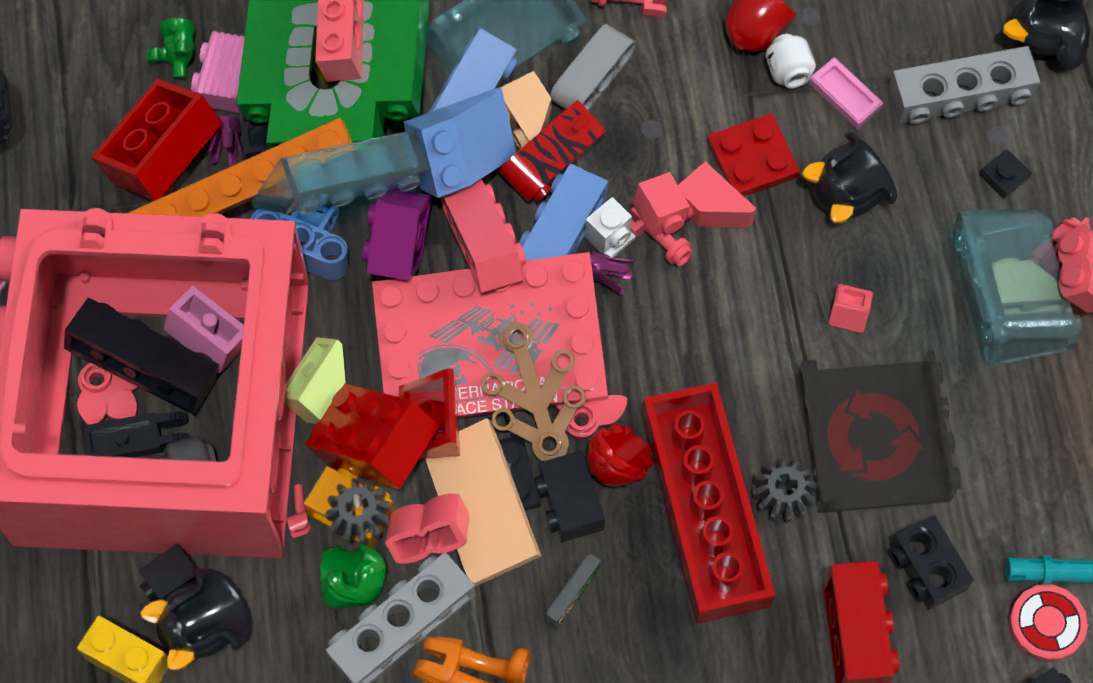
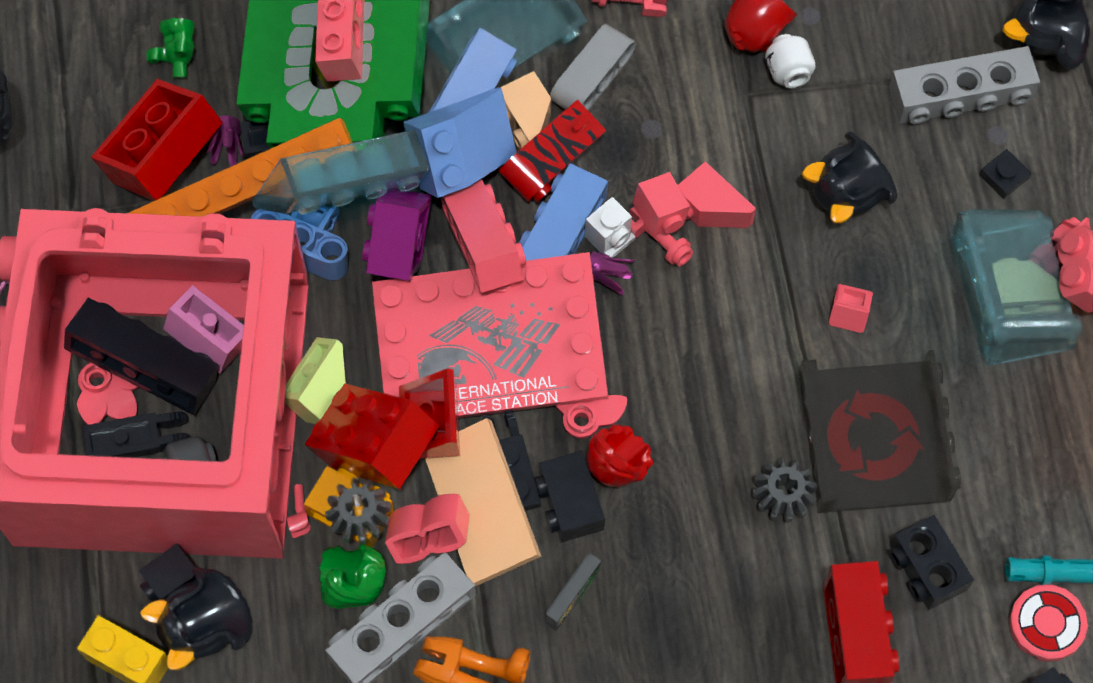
bright pink brick [191,31,245,113] -> none
medium nougat plant [481,322,586,461] -> none
red brick [642,382,775,624] -> none
red plate [707,113,800,197] -> none
bright pink tile [808,57,884,129] -> none

